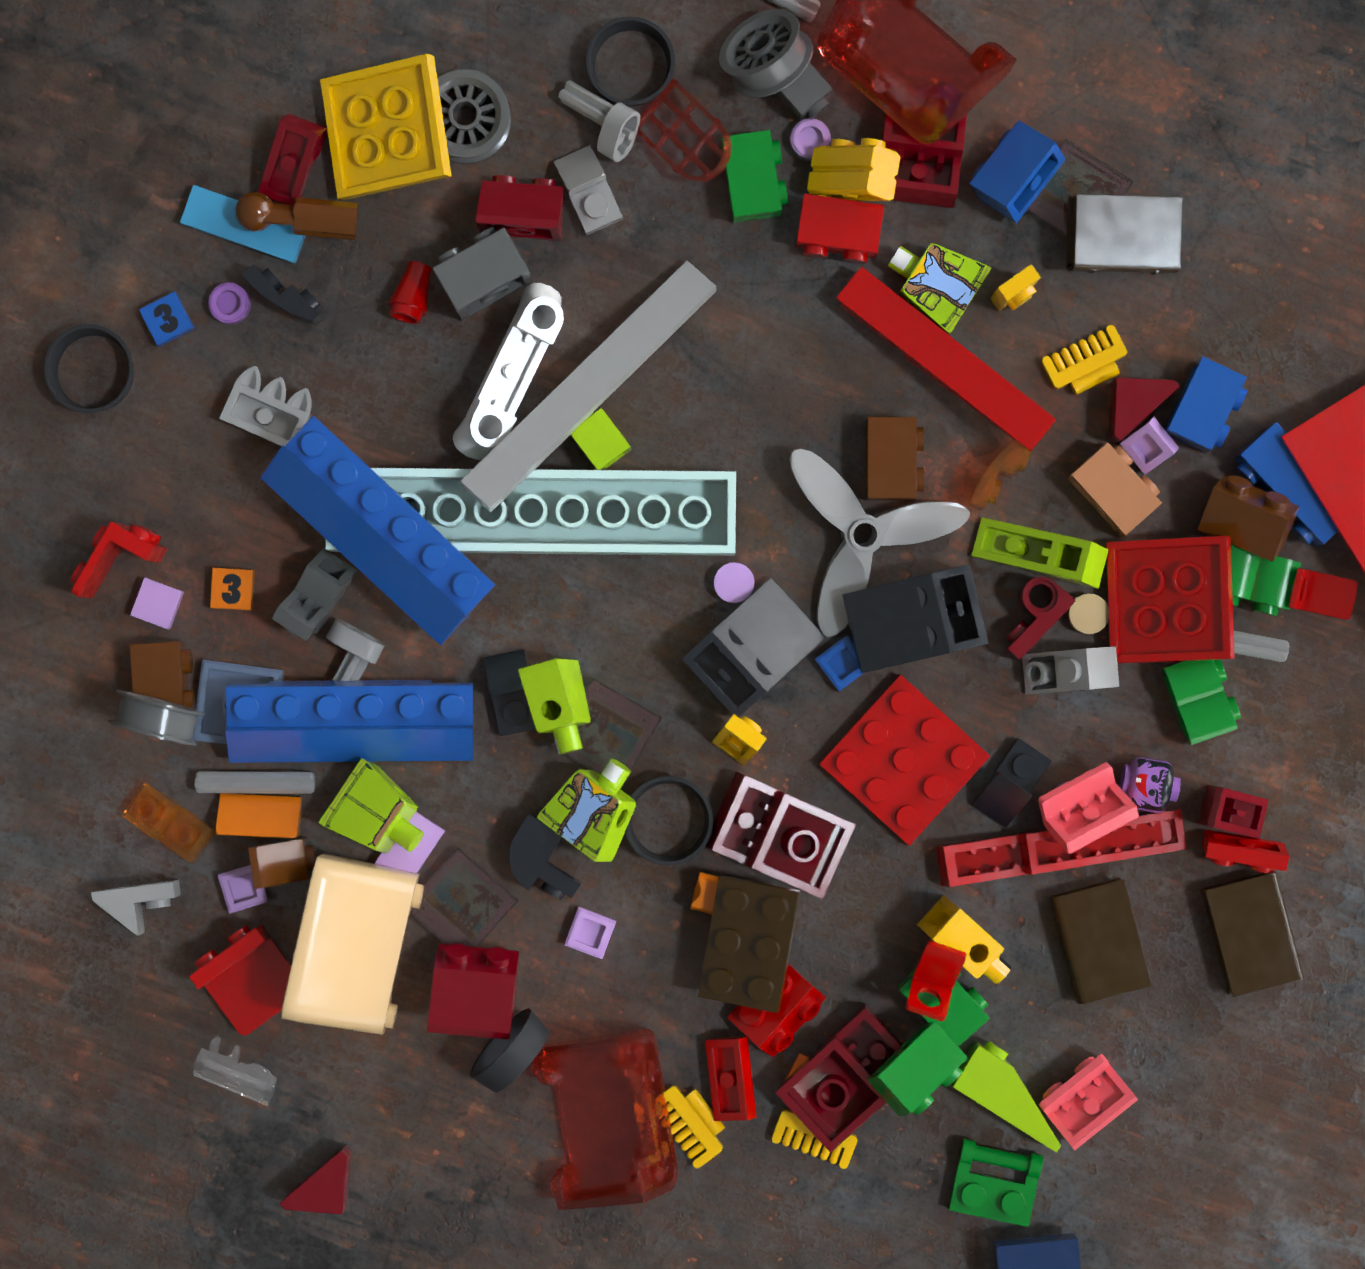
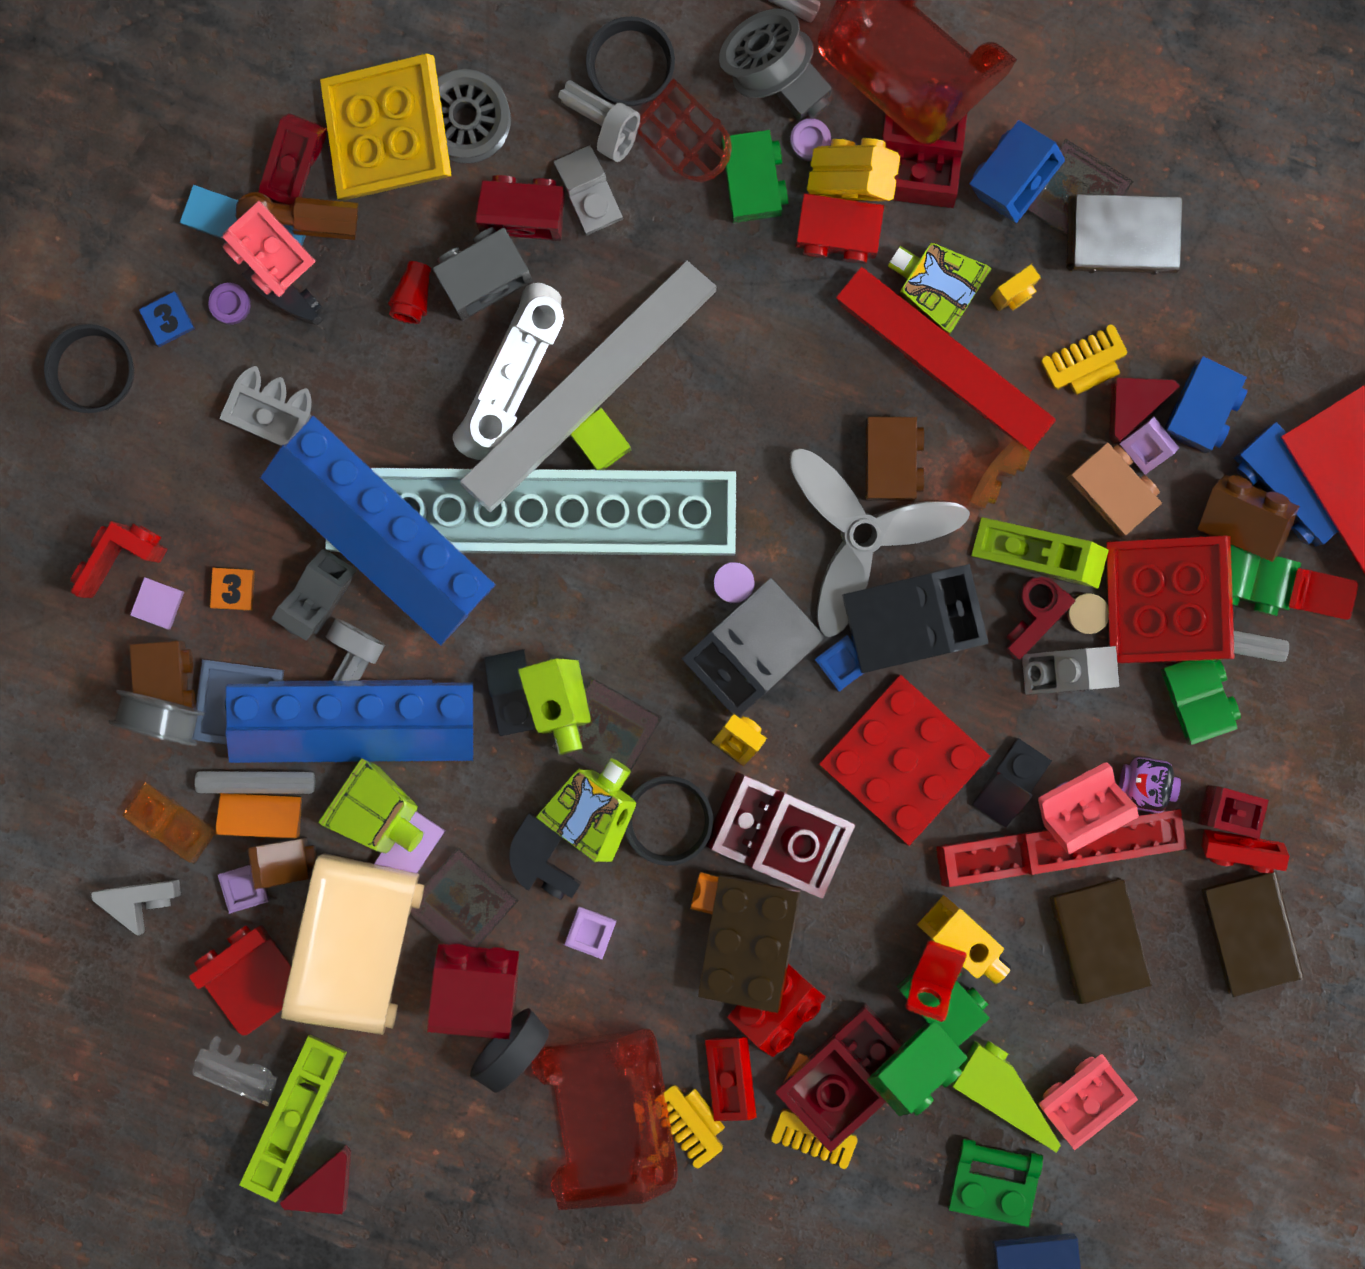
none -> coral bracket [222,200,316,297]
none -> lime hinge [240,1035,347,1202]

